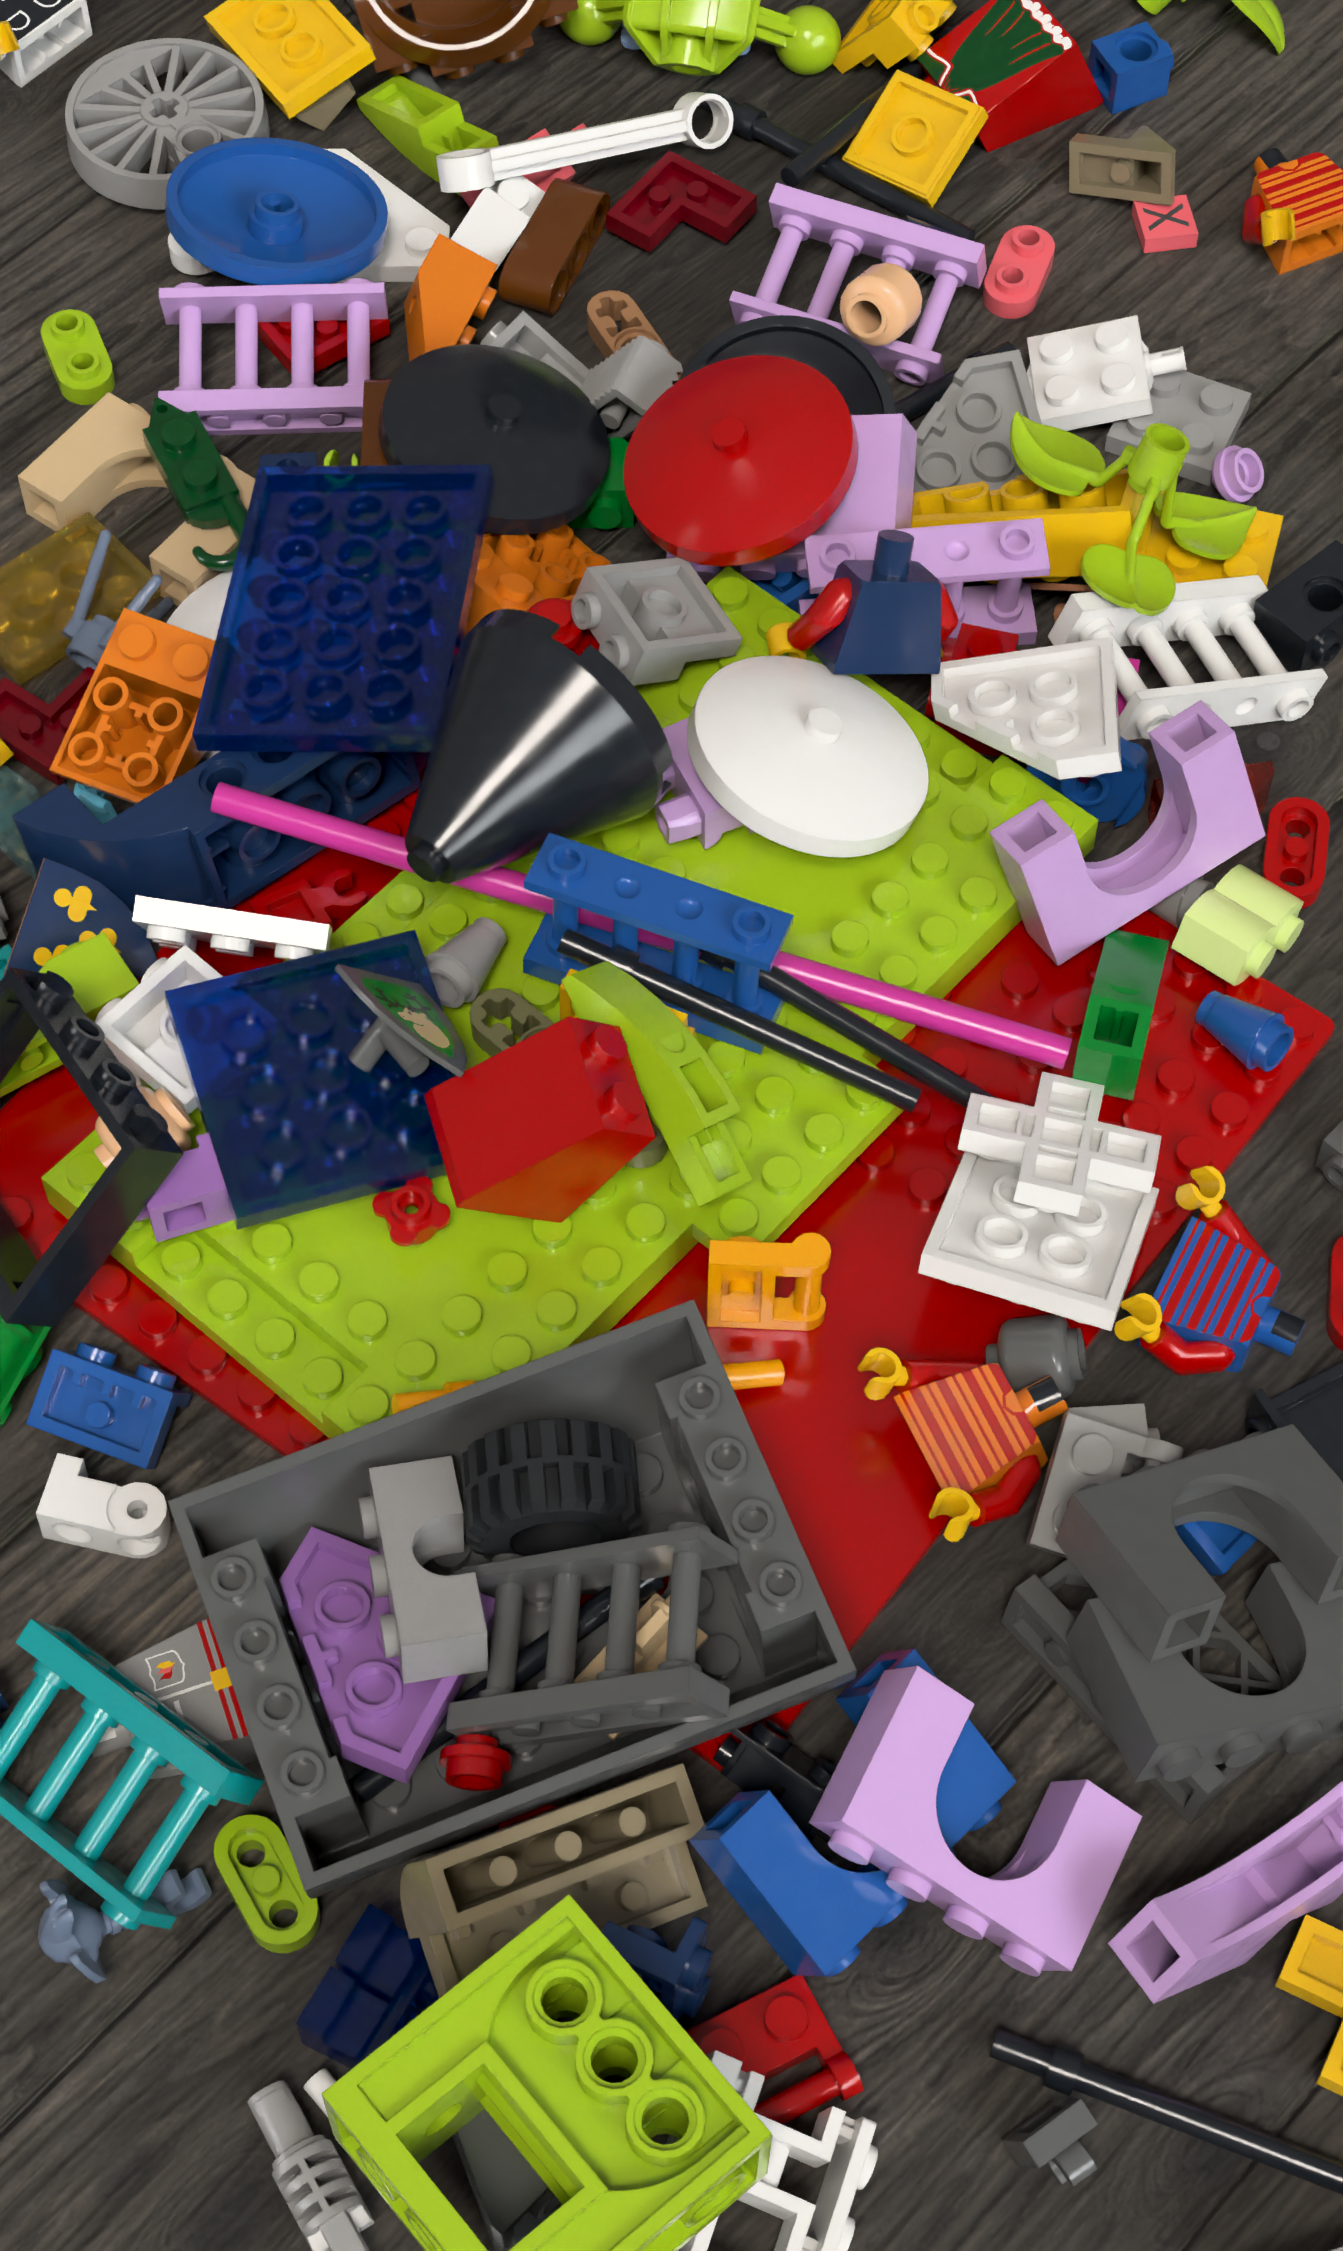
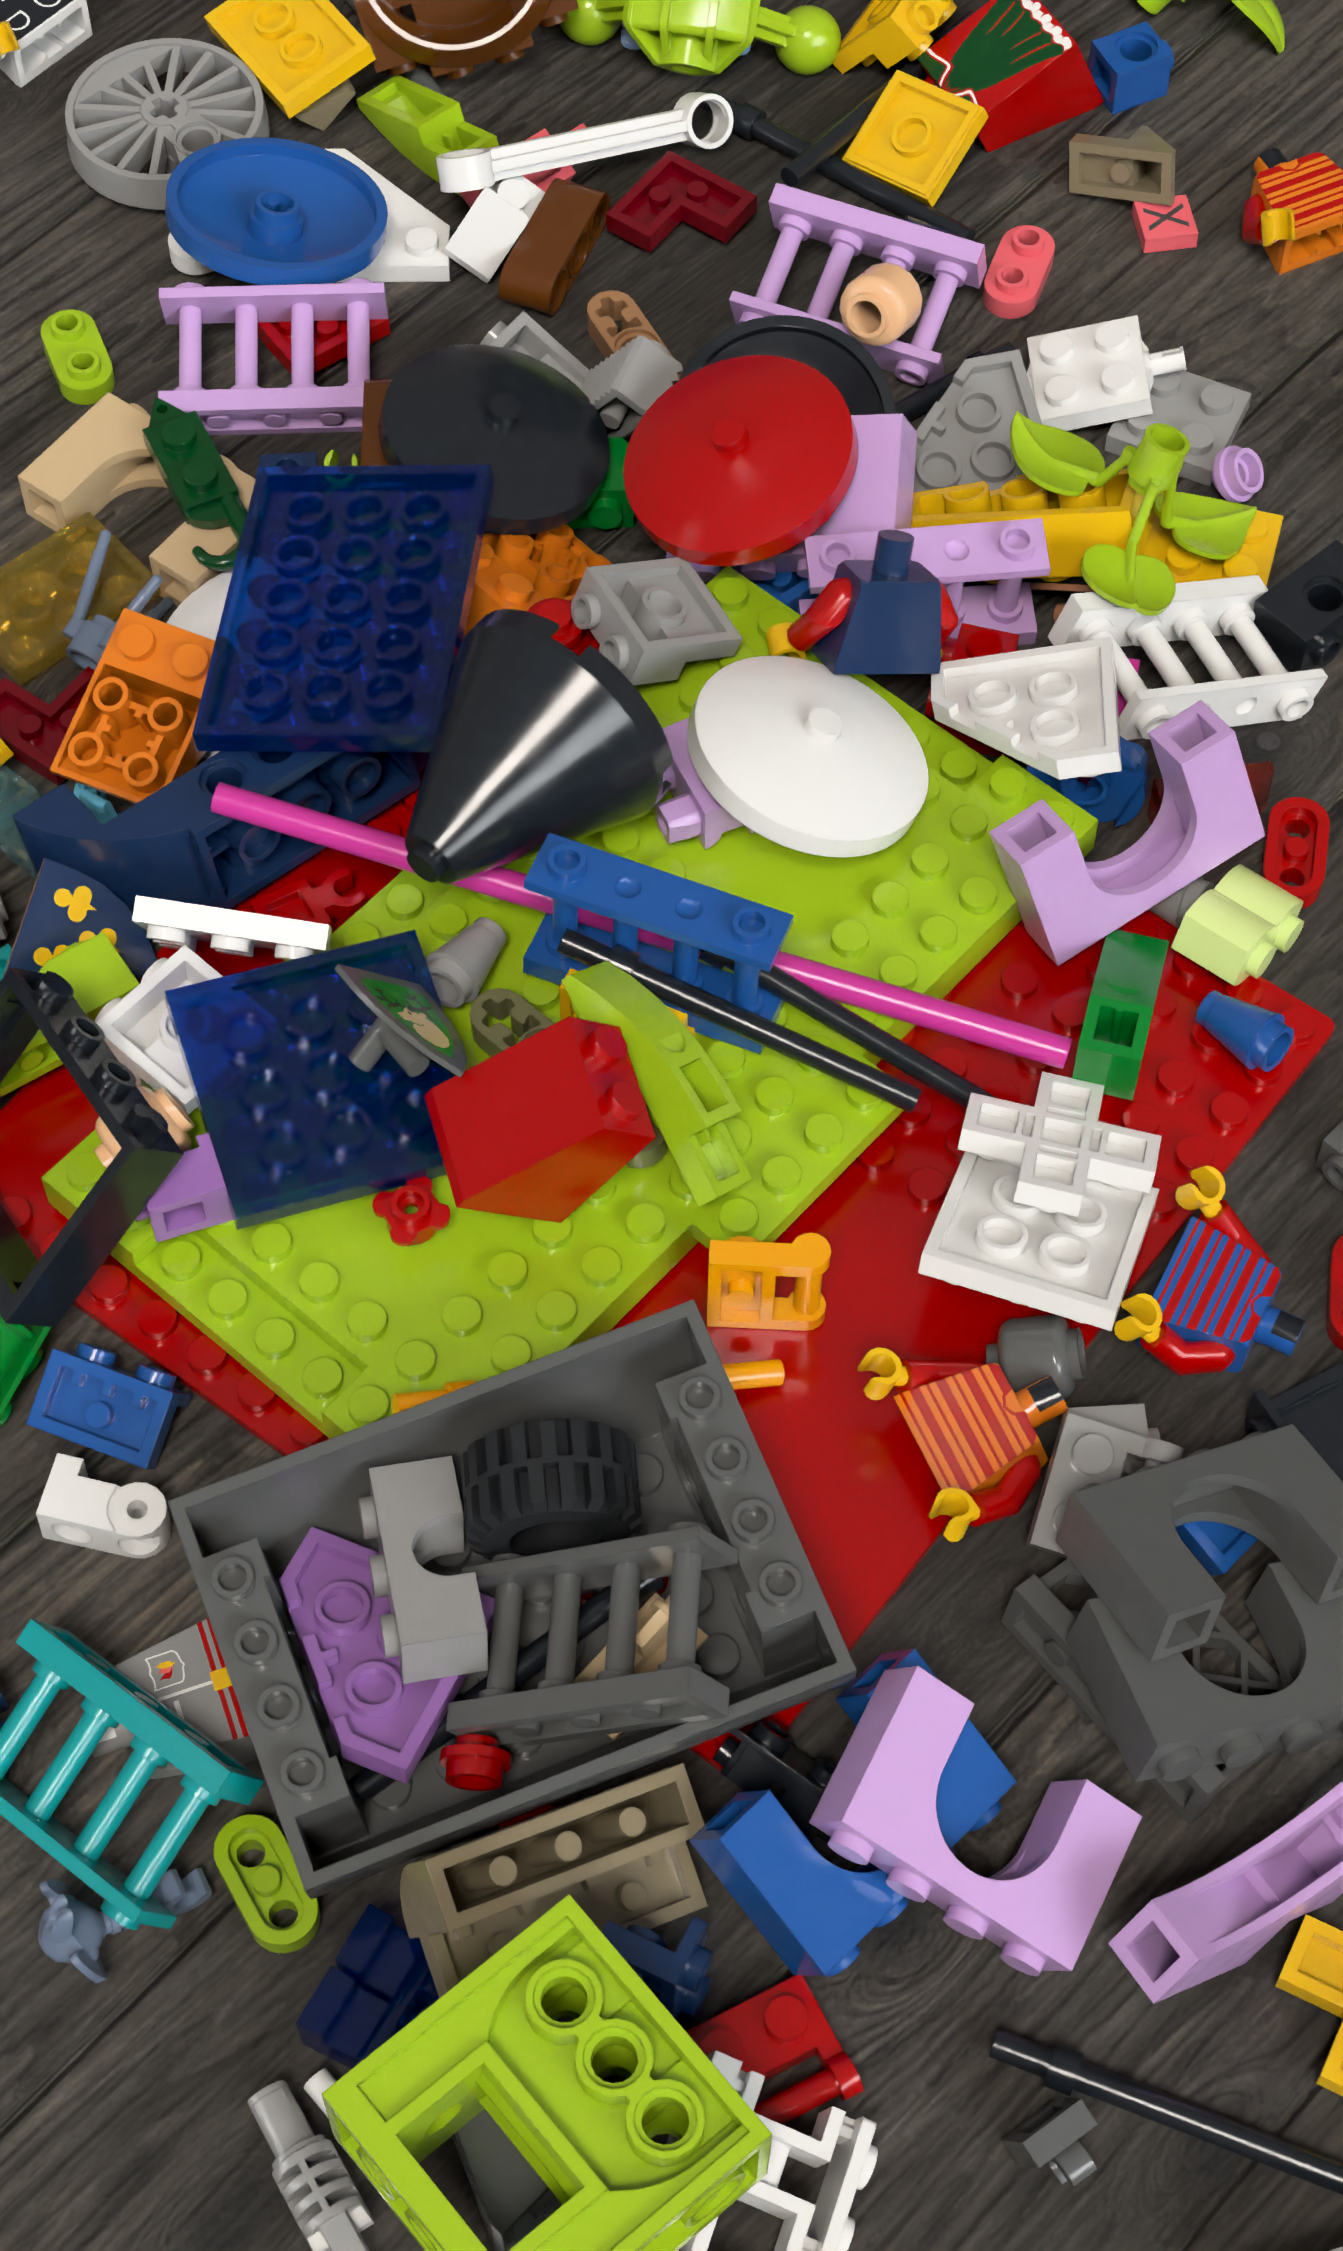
orange slope [404,233,498,362] -> none

